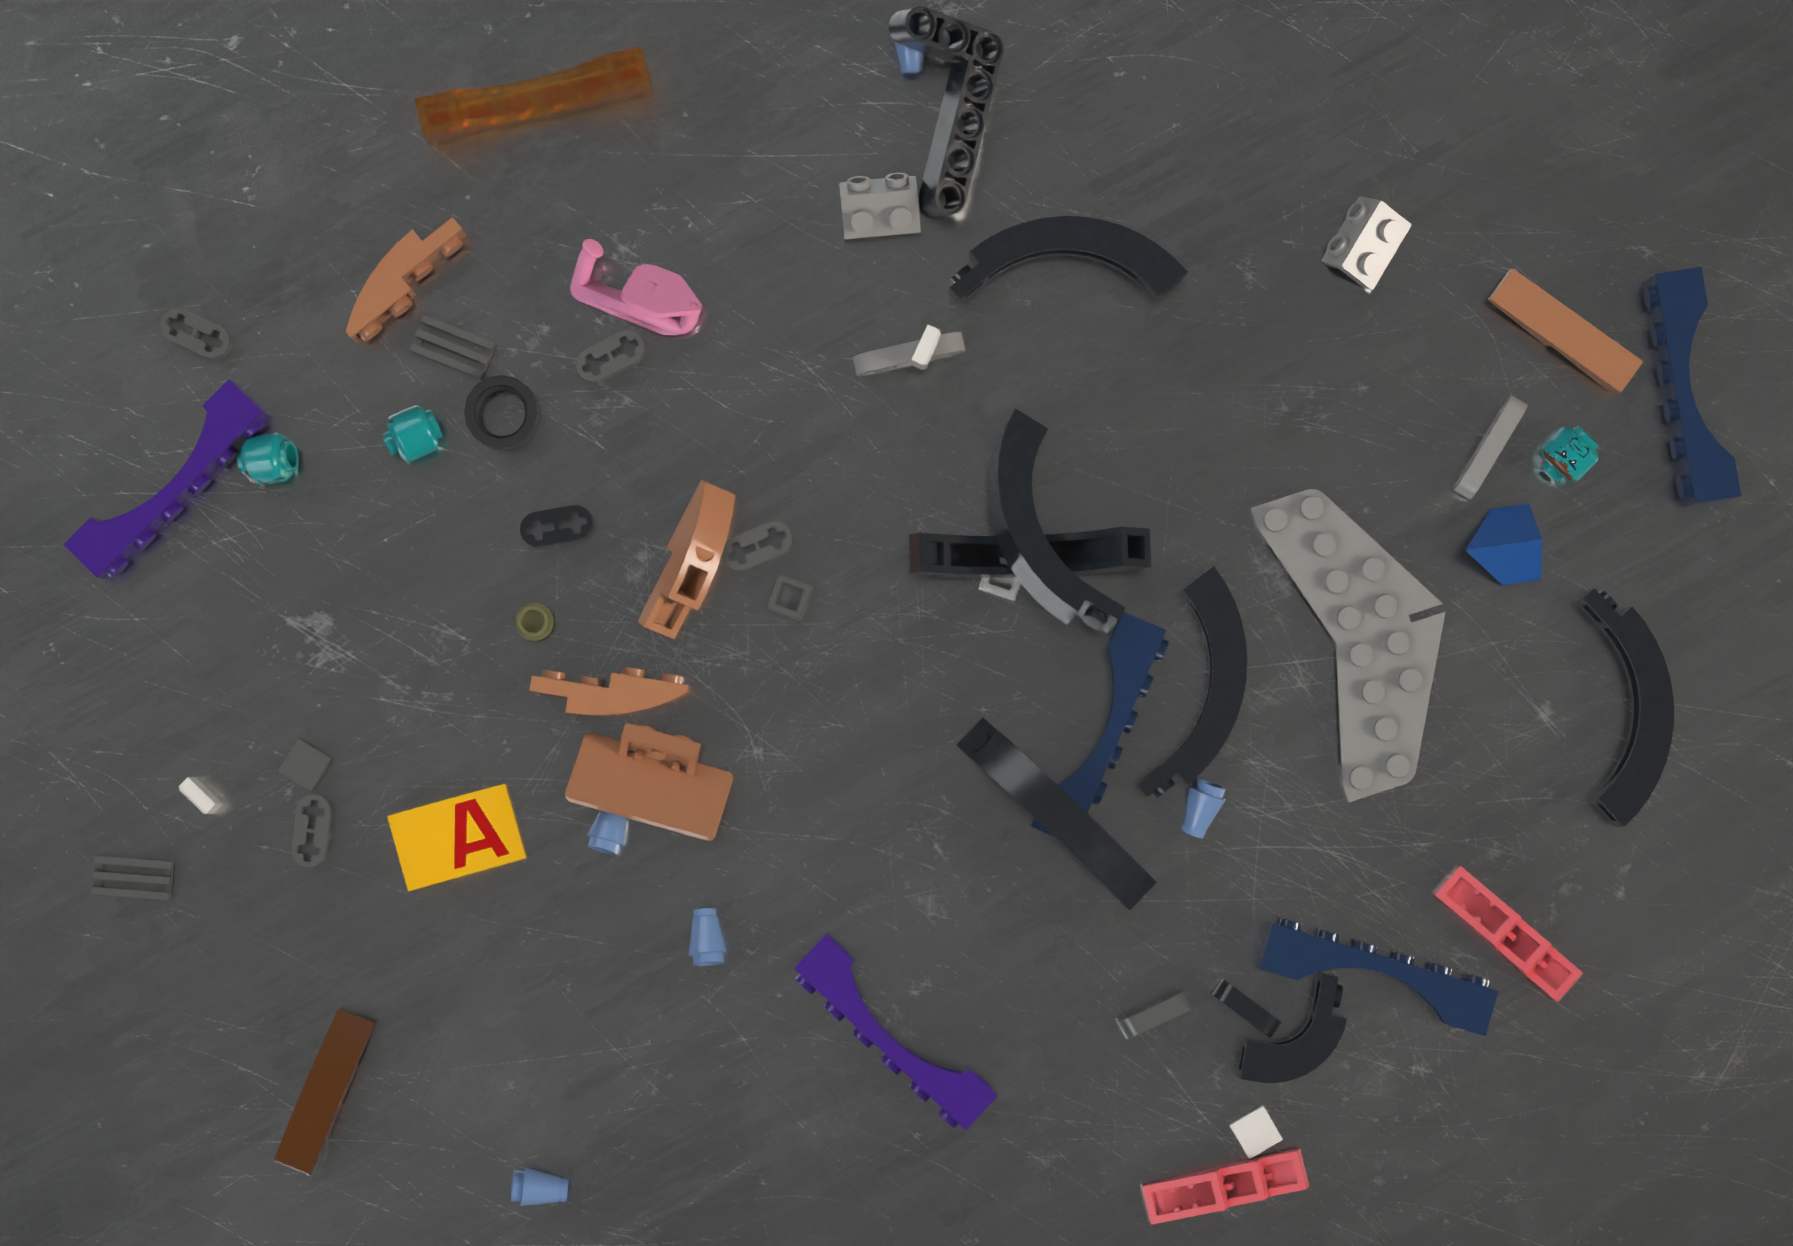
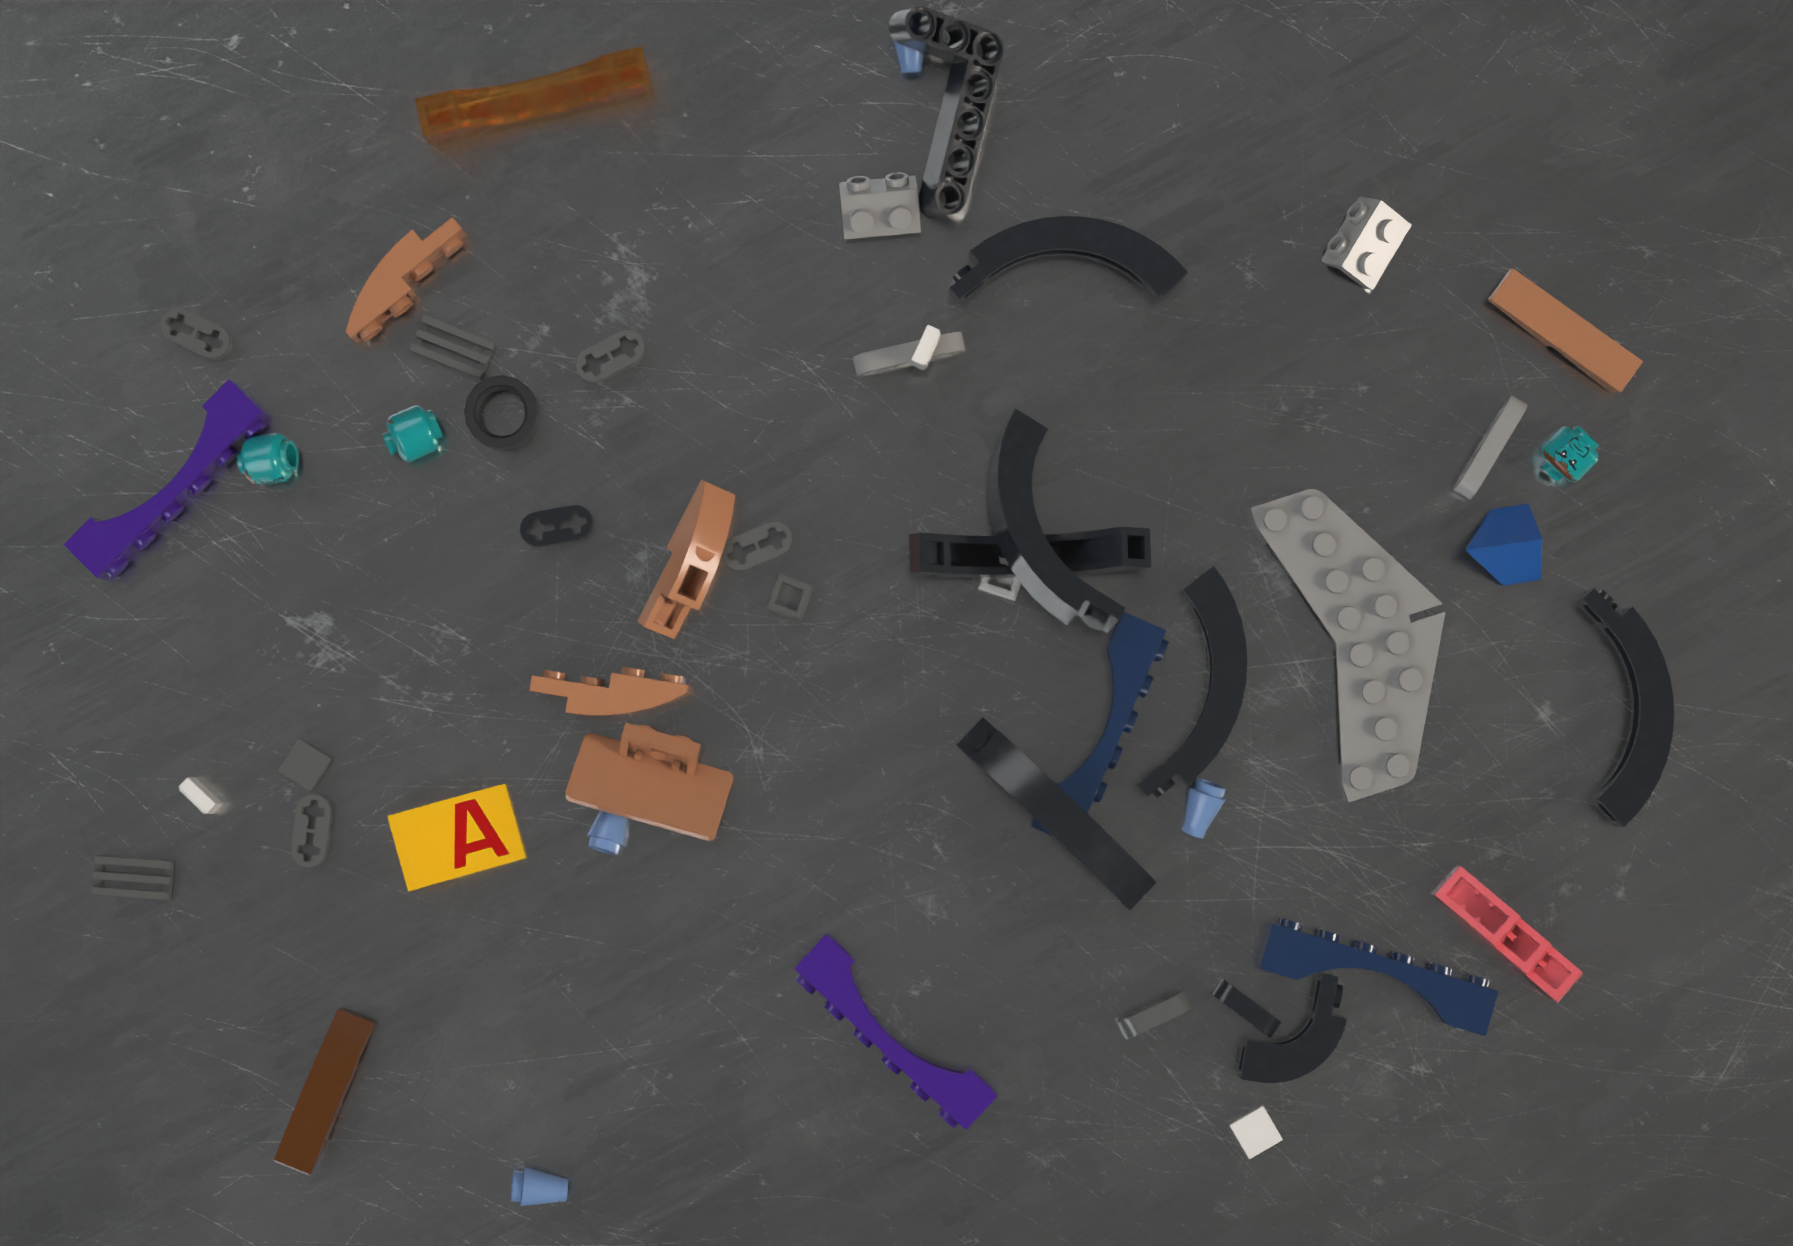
olive plate [515,602,554,641] -> none
bright pink piece [570,239,702,335] -> none
medium blue cone [688,908,727,966] -> none
coral slope [1142,1148,1309,1225] -> none
dark blue arch [1644,267,1741,507] -> none

